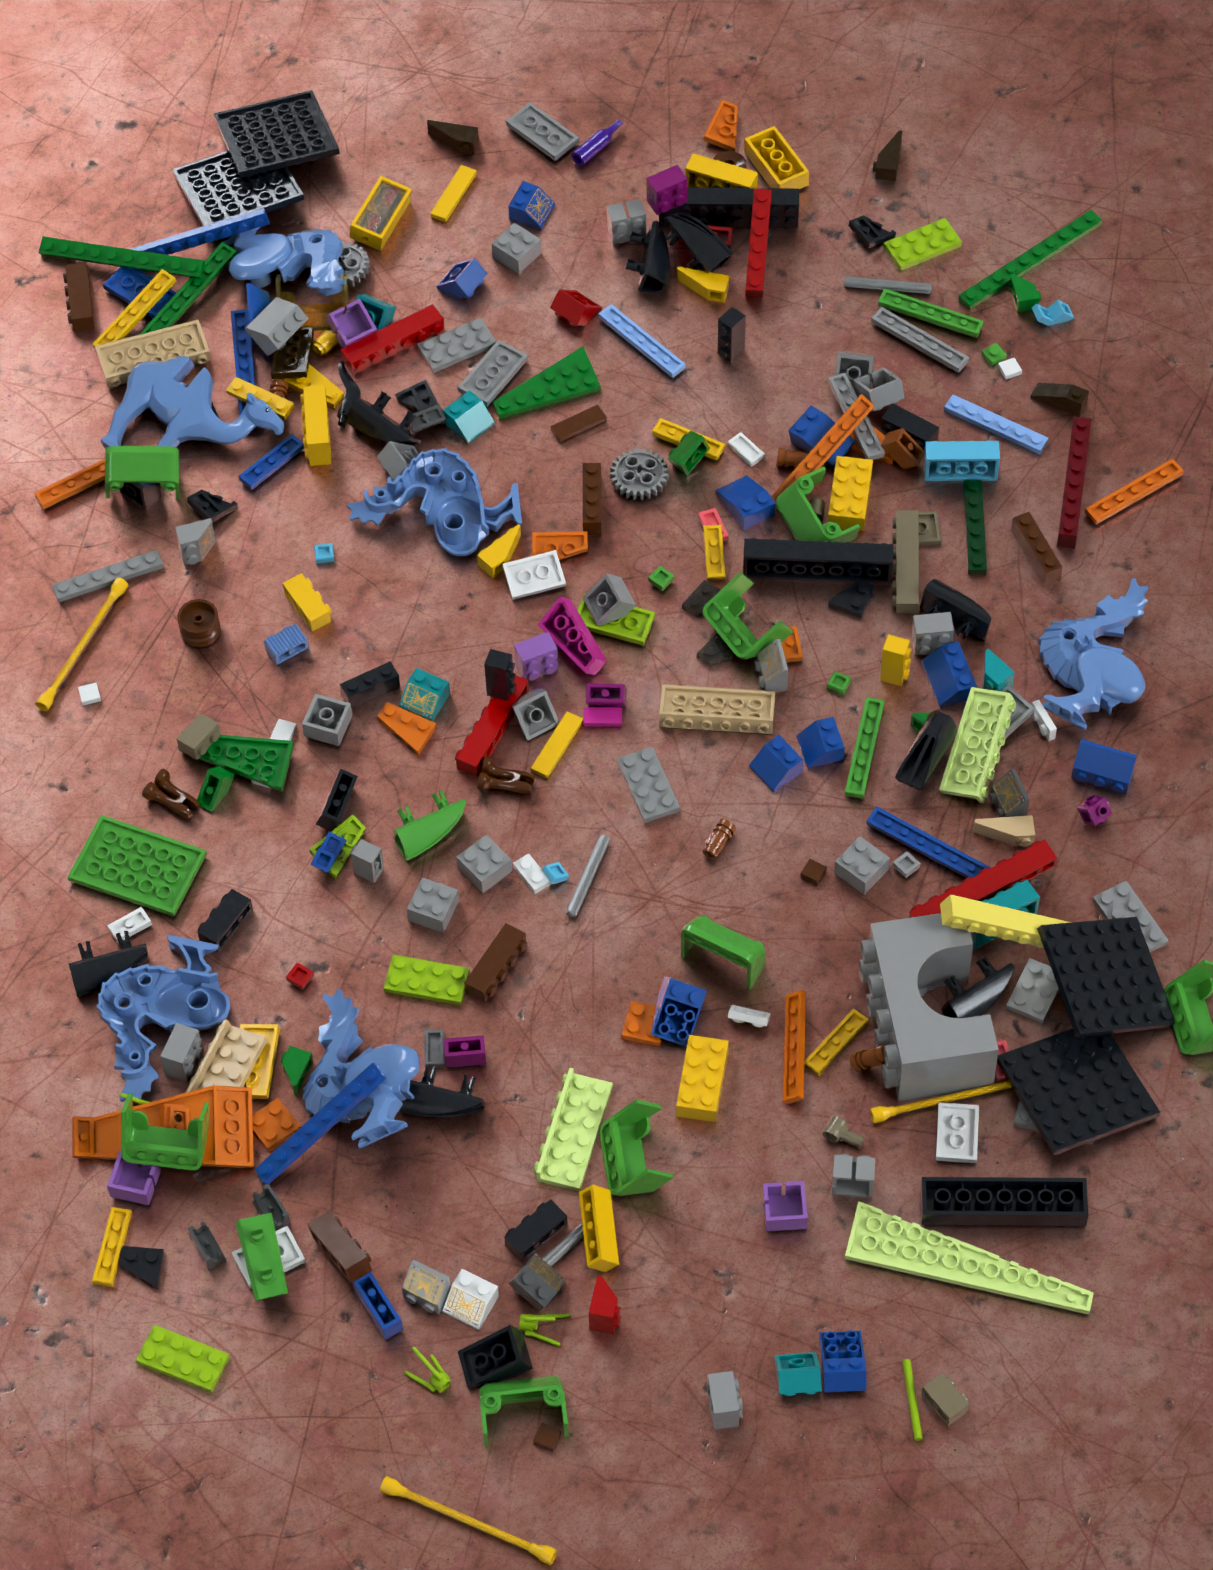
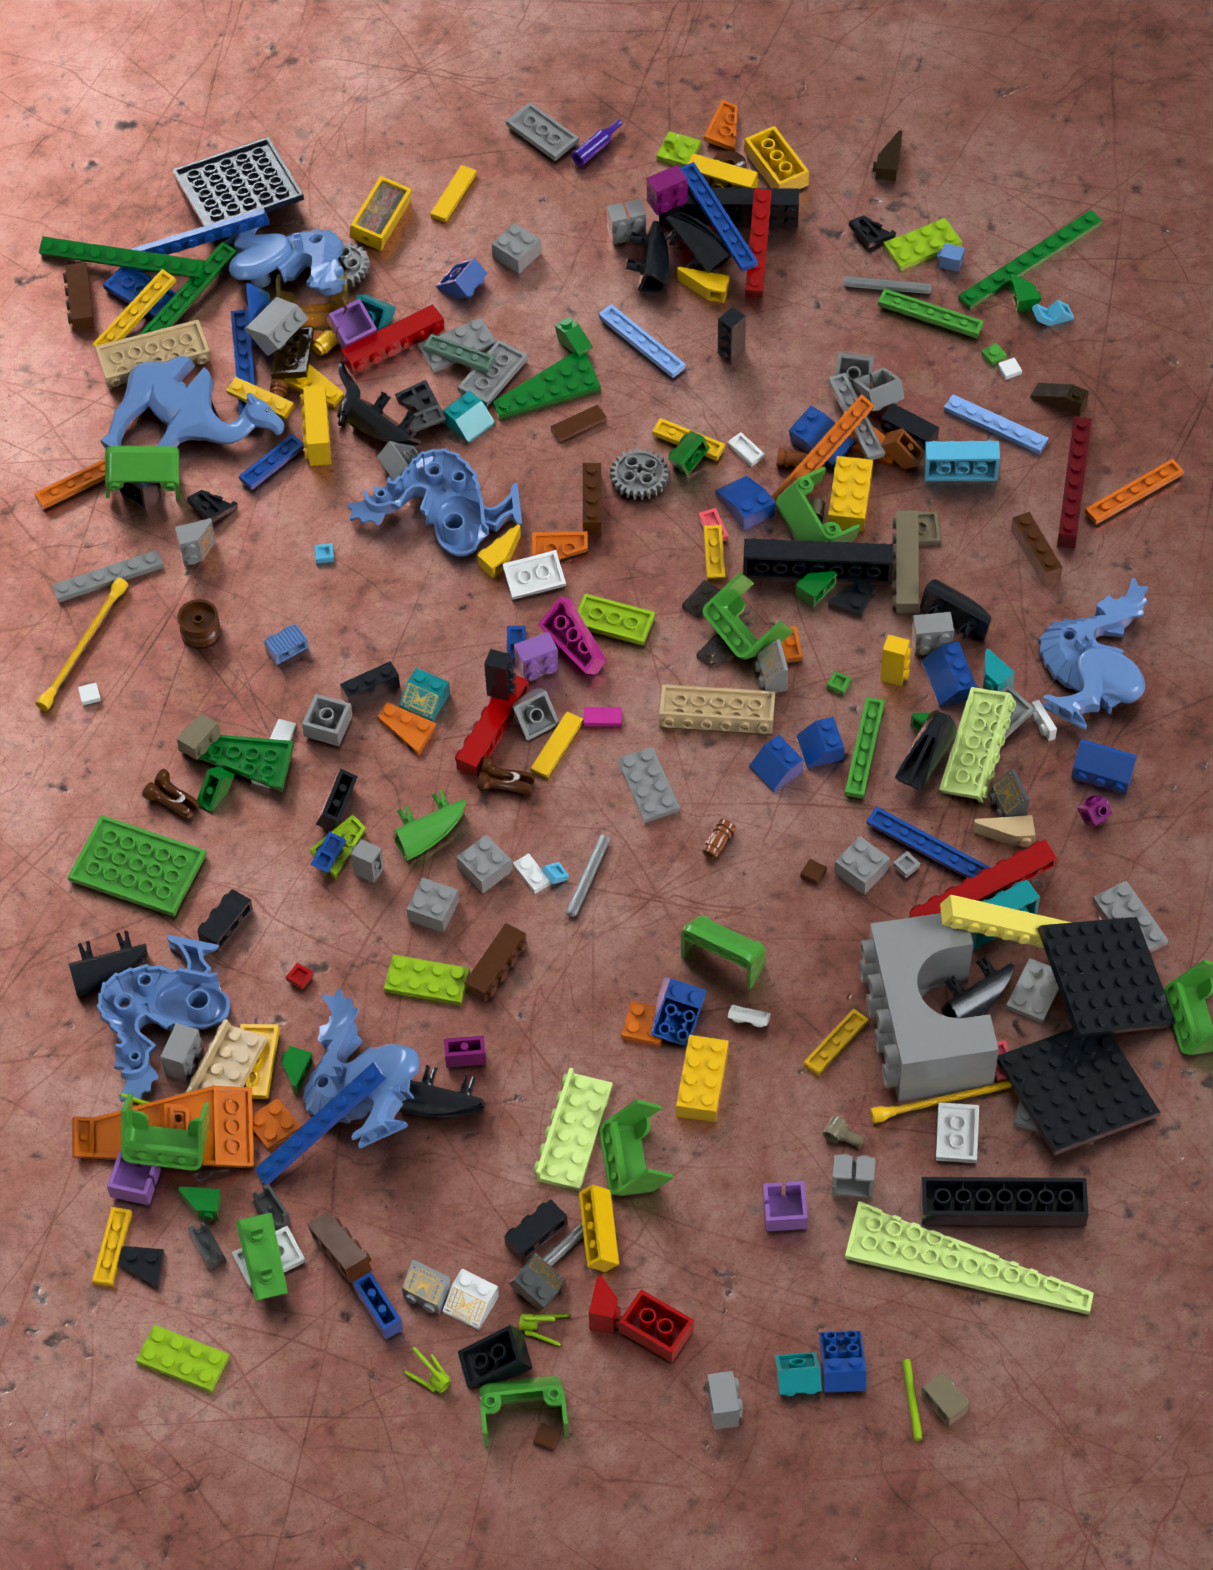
white plate [107,907,152,943] -> none
black plate [214,90,340,178] -> none
yellow brick [282,573,332,632] -> none
yellow hose [380,1476,557,1565] -> none
flat silver tile [424,1029,445,1069] -> none
dark brown slope [427,120,479,154] -> none
blue slope [508,181,555,230] -> none
red slope [550,289,603,327] -> none
light grey slope [583,573,636,626] -> none
magenta brick [586,683,627,708] -> none
bright green plate [648,566,674,591] -> none
orange plate [783,990,806,1104] -> none
dark orange axle [850,1045,885,1072] -> none
light grey plate [871,307,969,373] -> none
dark green plate [963,480,987,574] -> none
none -> green slope [179,1186,222,1221]
none -> sand green tile [423,334,495,373]
none -> blue slope [507,626,526,659]
none -> green slope [554,317,593,357]
none -> red brick [619,1289,694,1362]
none -> lime hinge [656,131,701,167]
none -> blue plate [679,162,758,272]
none -> green slope [795,571,837,607]
none -> medium blue brick [937,243,965,272]

